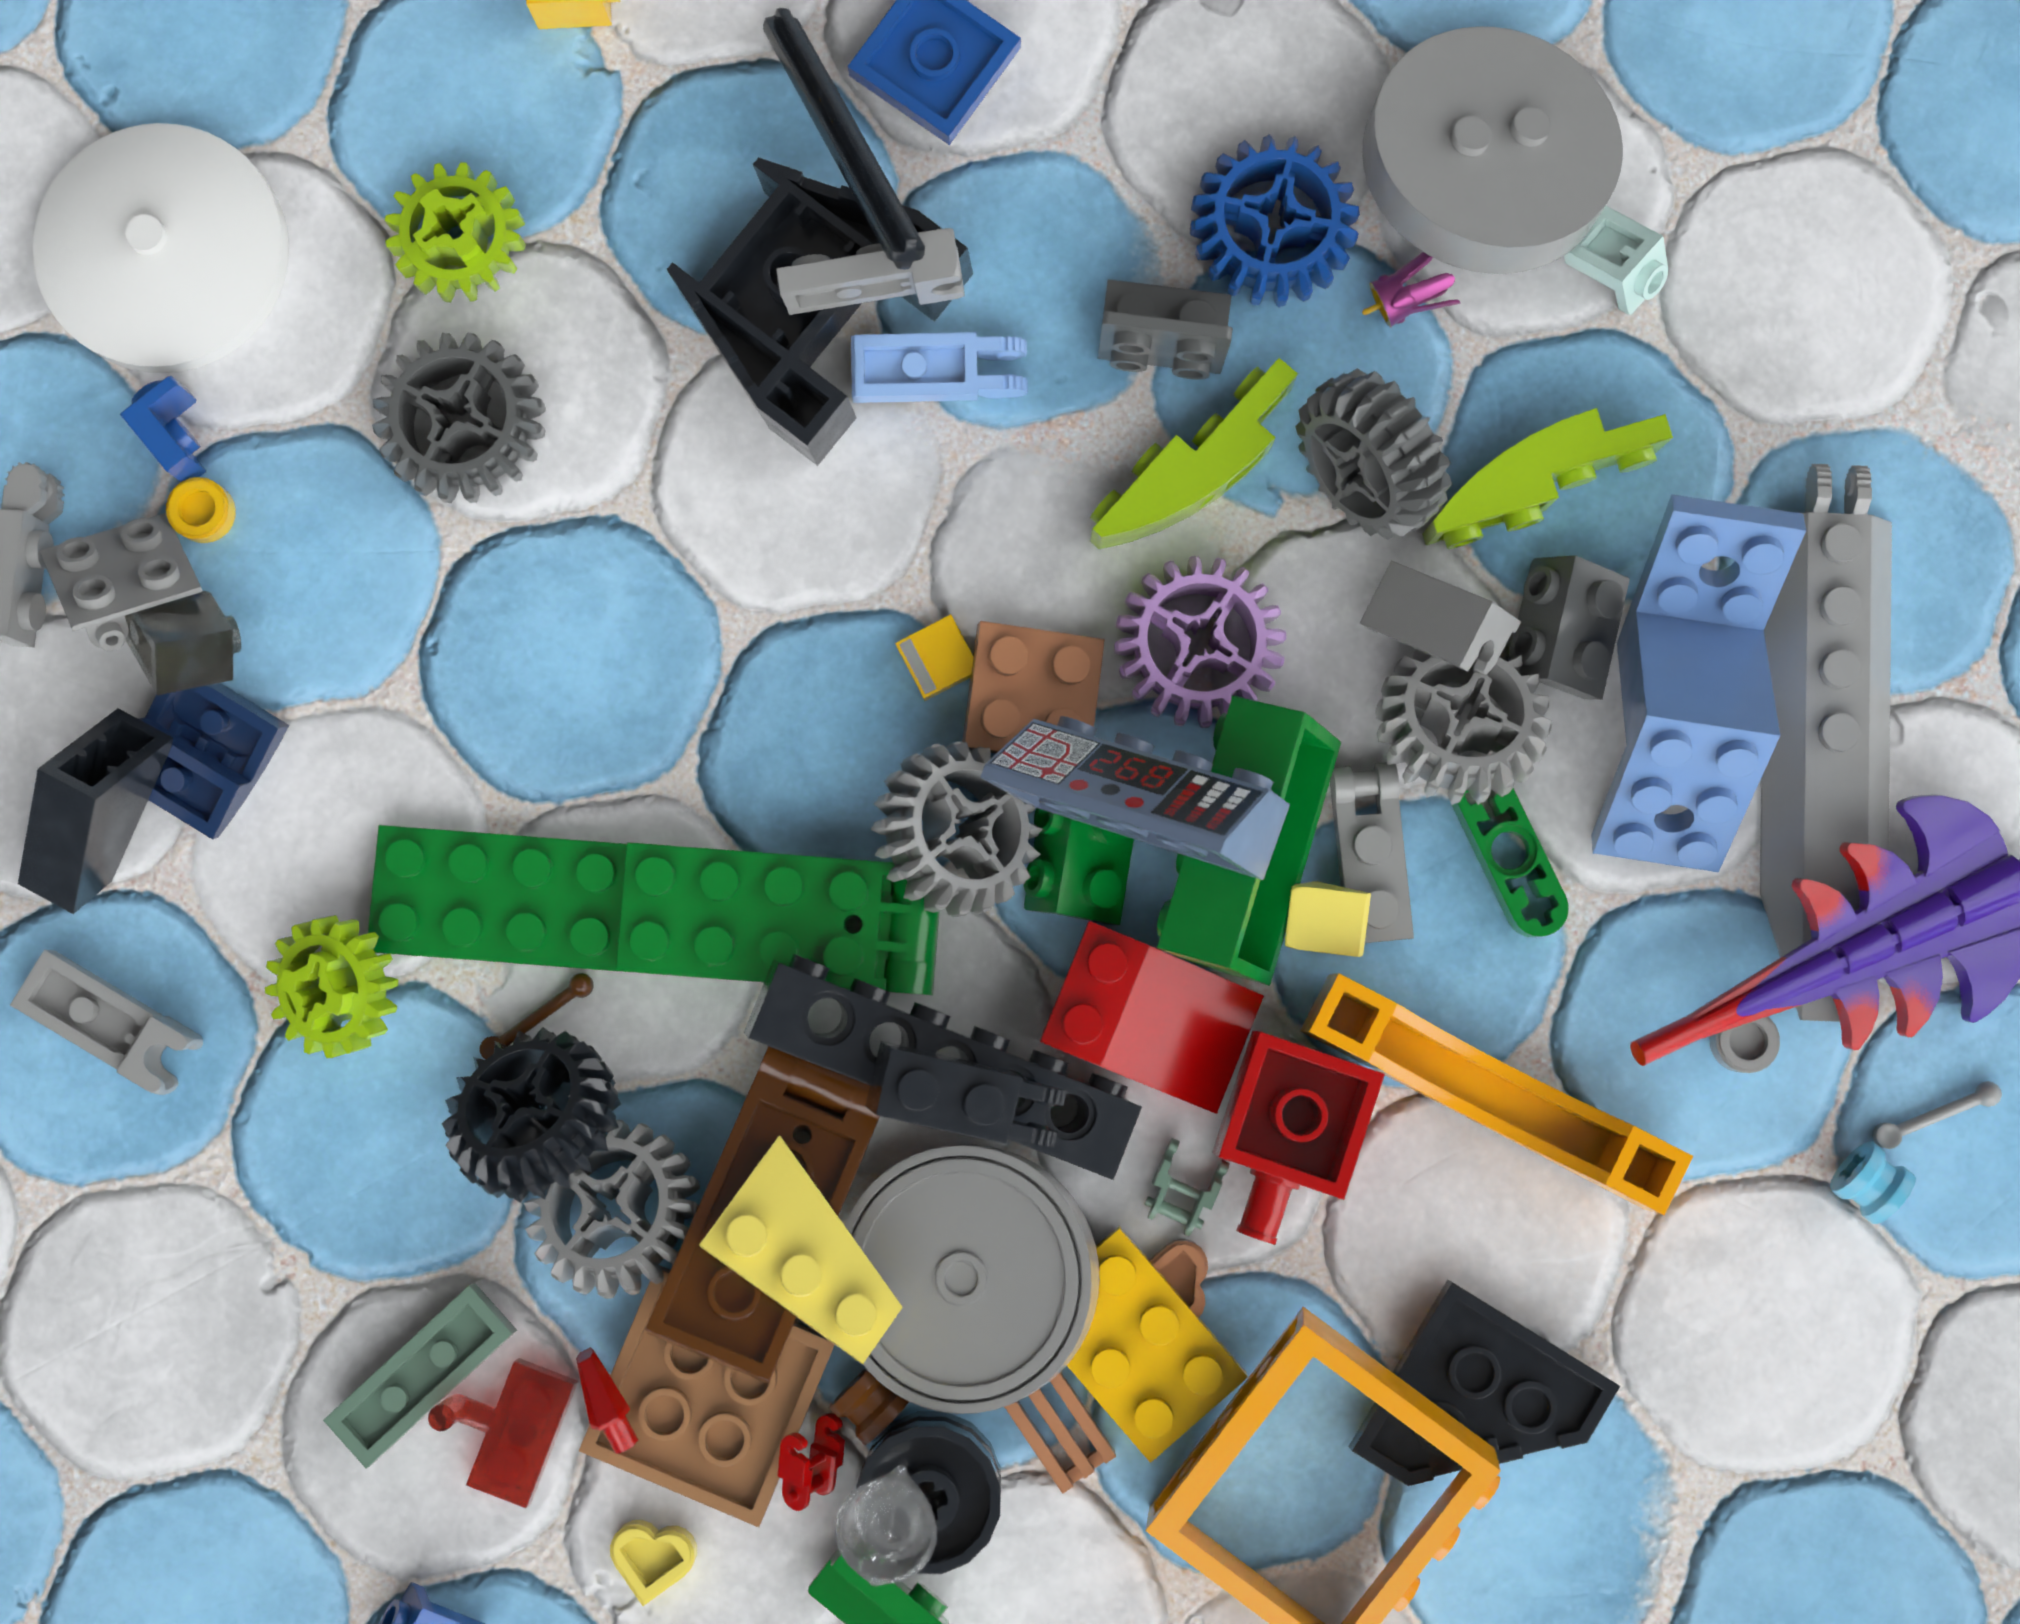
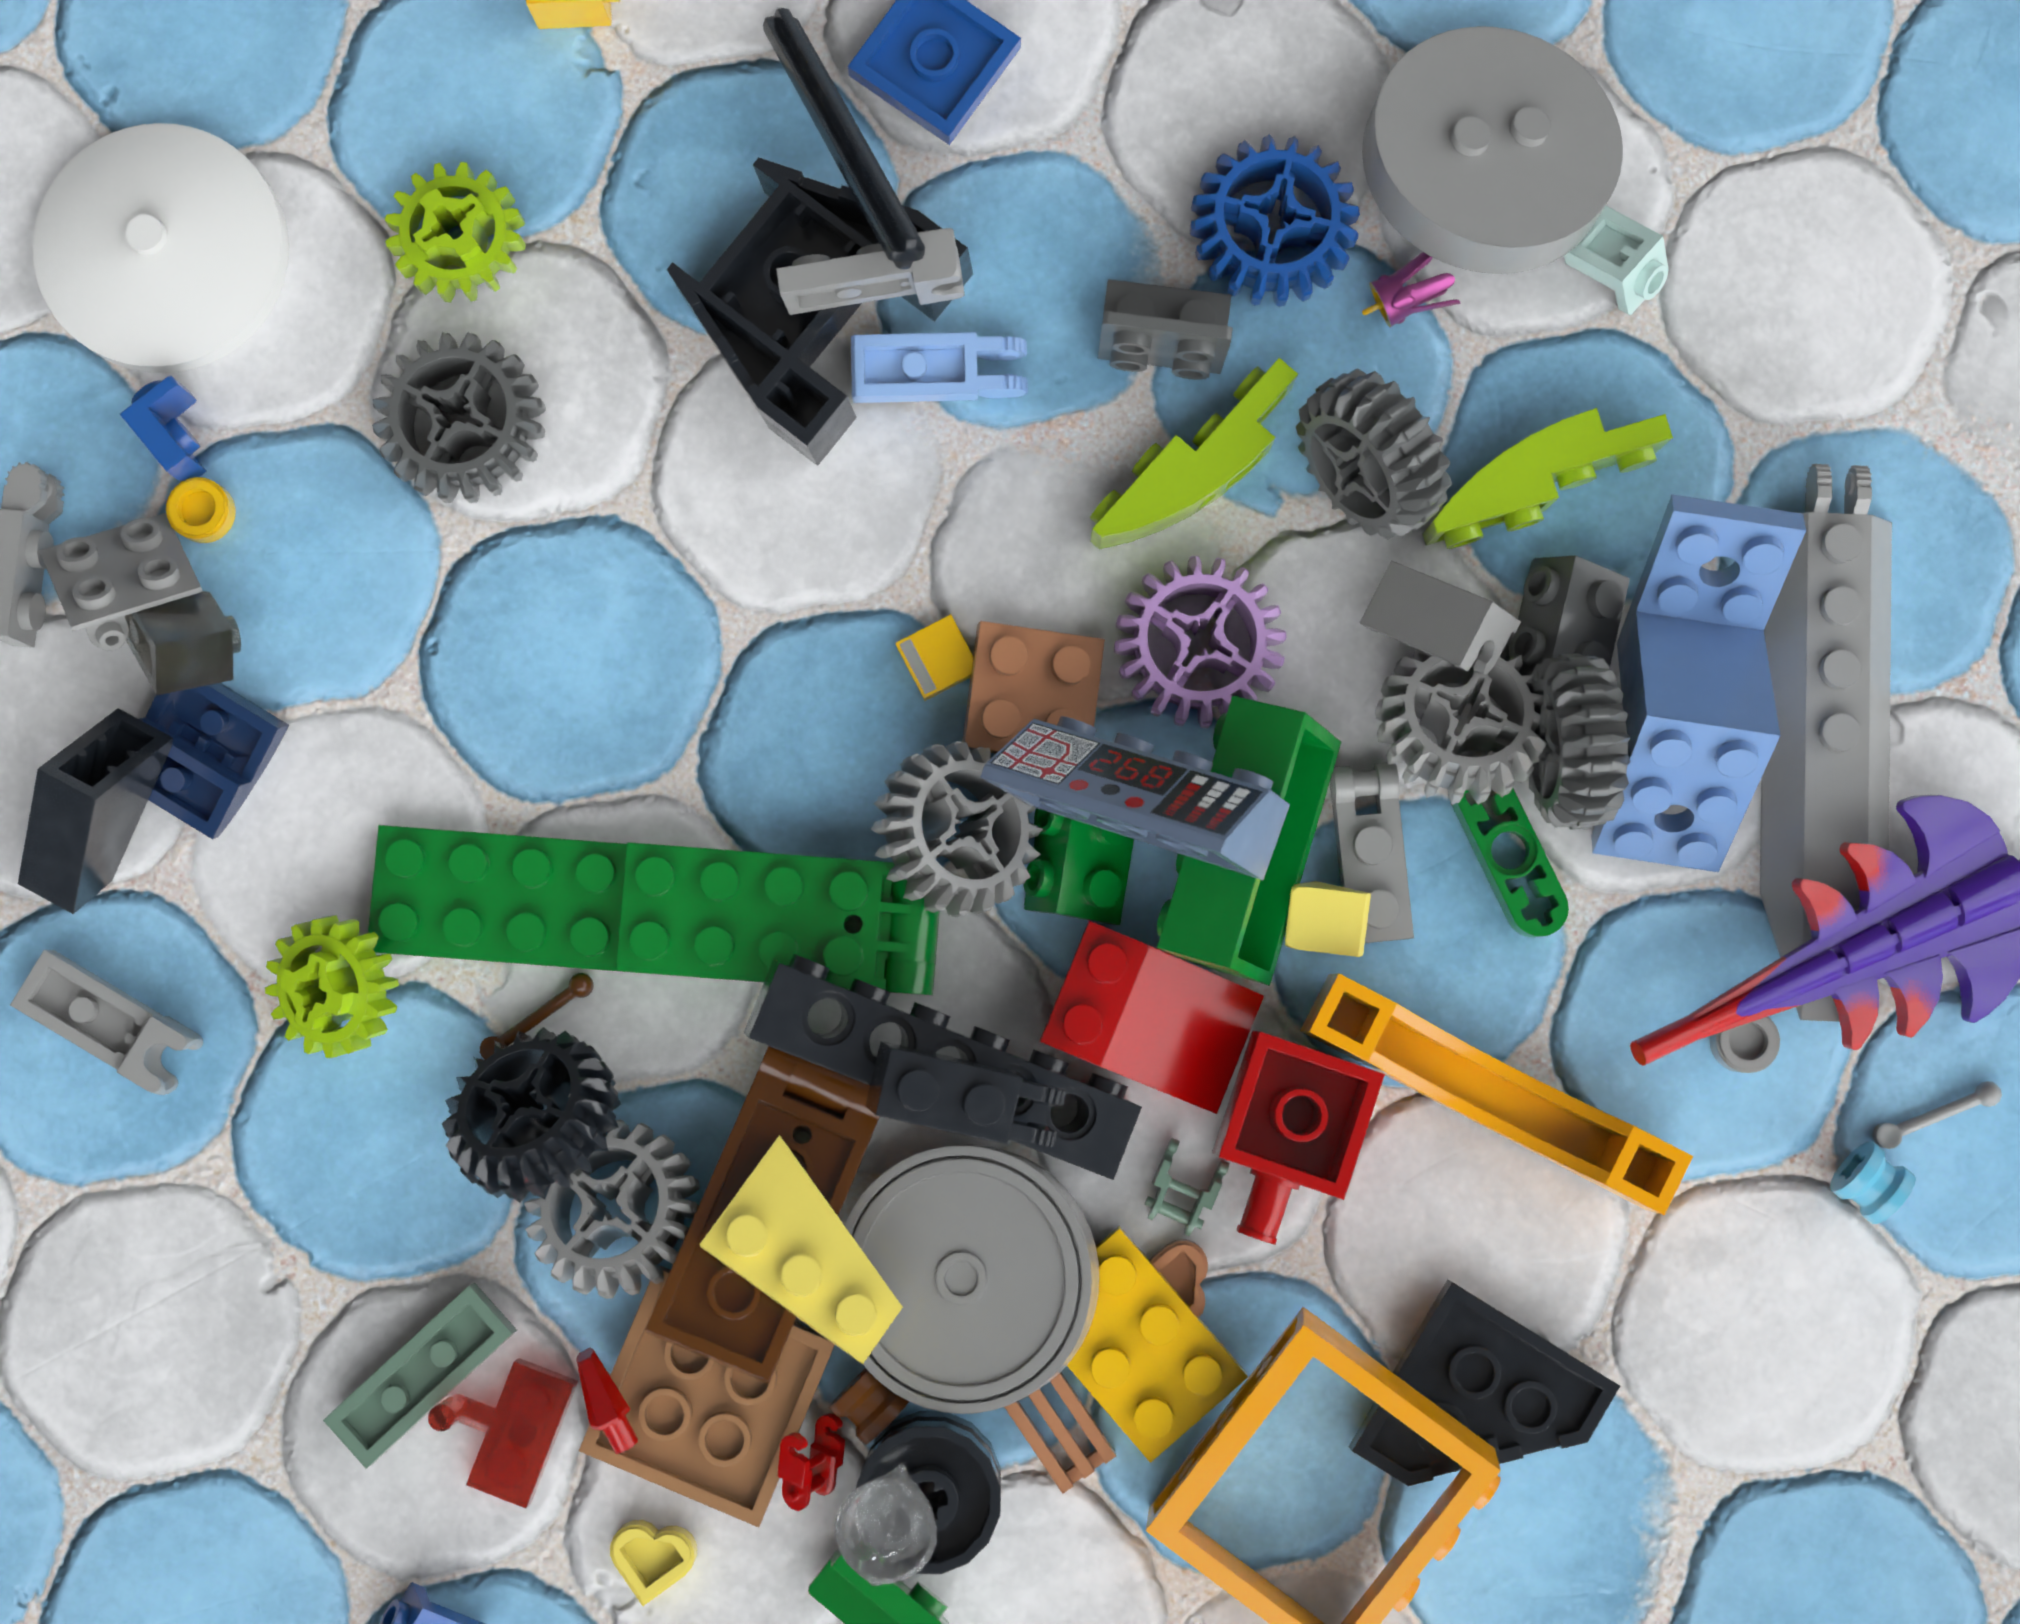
none -> dark grey gear [1528,653,1631,830]

